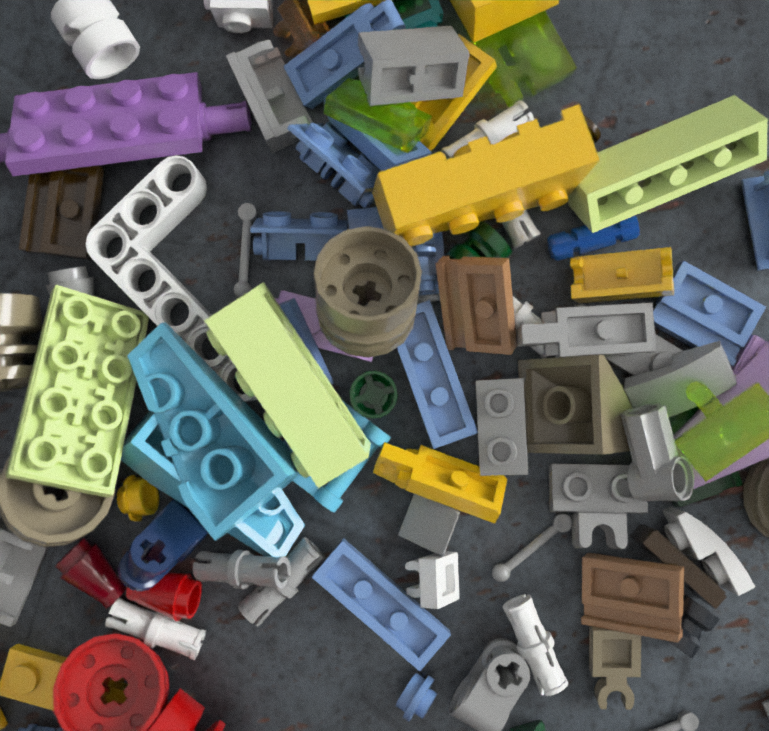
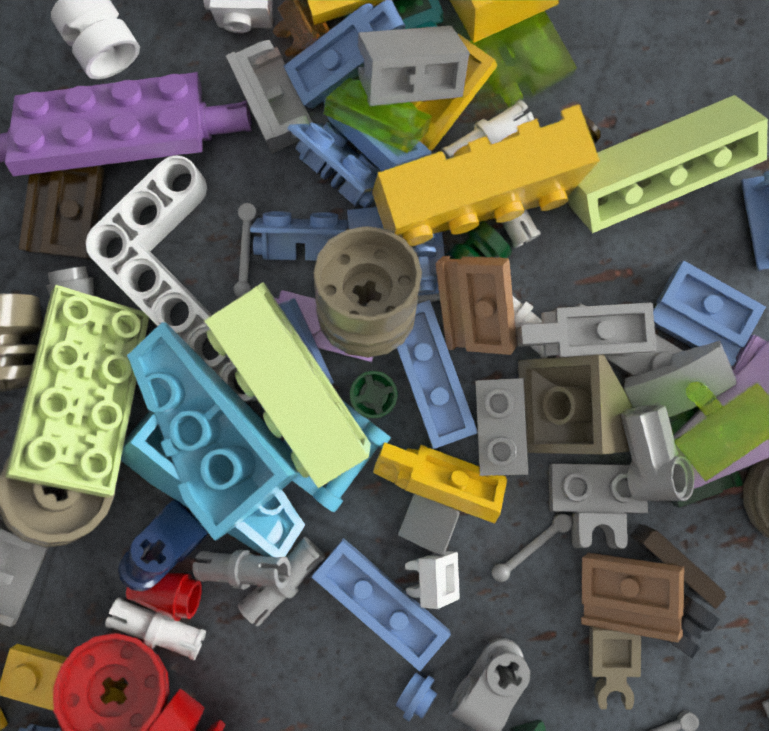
dark red cone [55,538,127,609] -> none
yellow plate [117,475,159,522] -> none
white pin [502,594,568,696] -> none
blue axle [547,216,640,261] -> none
yellow hinge [570,247,674,303] -> none
white slope [662,506,755,596] -> none

